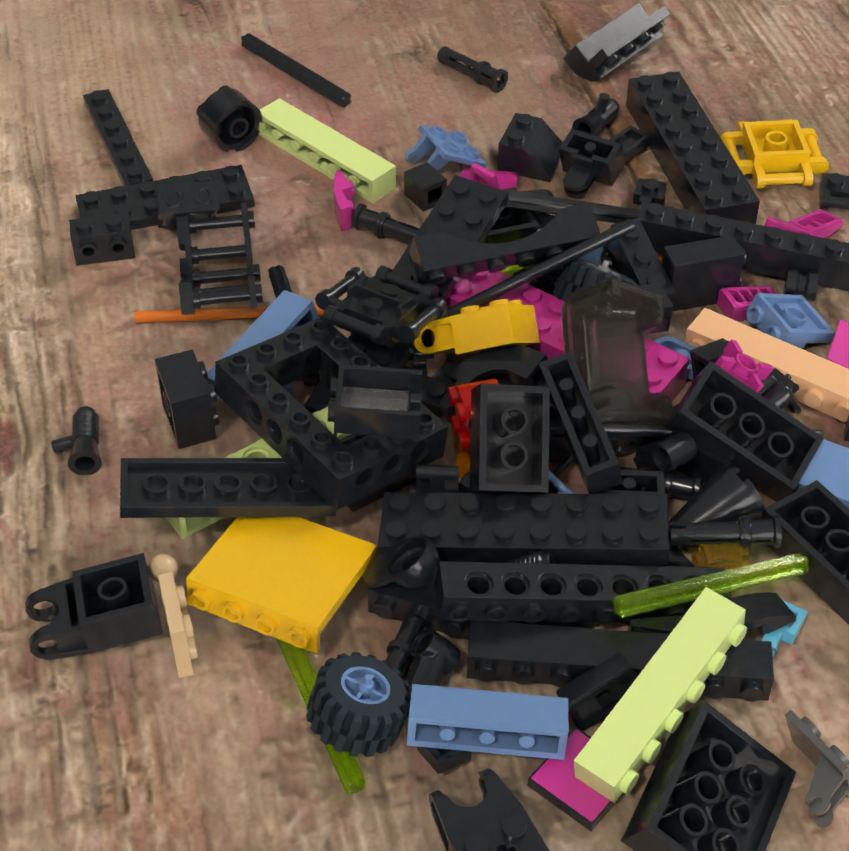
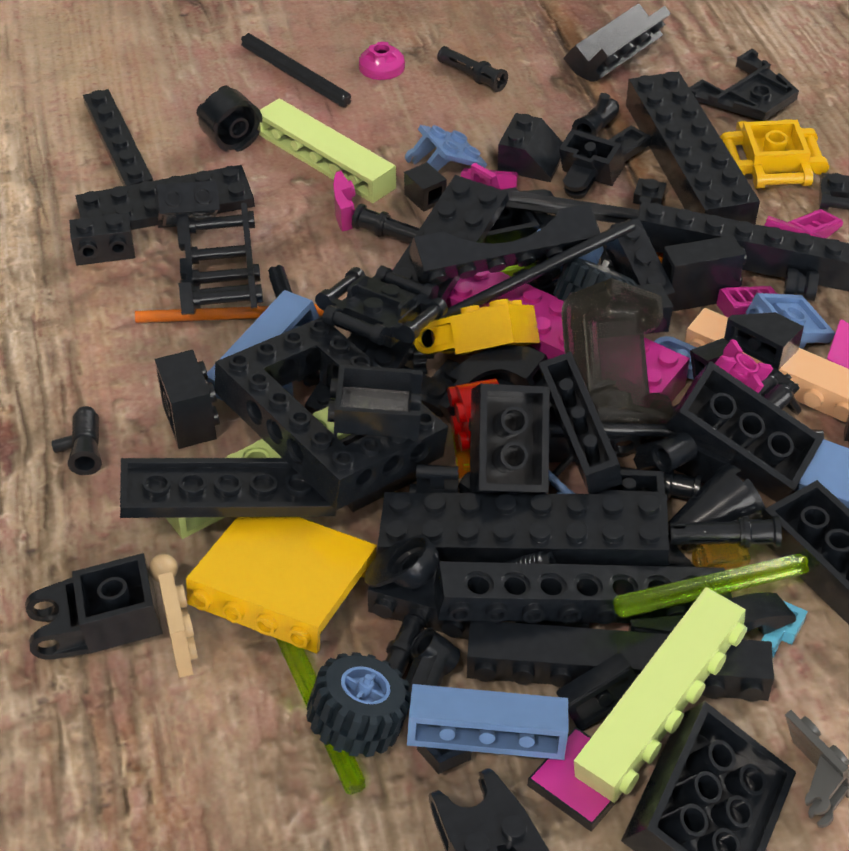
none -> dark pink piece [359,42,405,80]
none -> black wing [689,49,799,121]
none -> black slope [724,312,804,370]

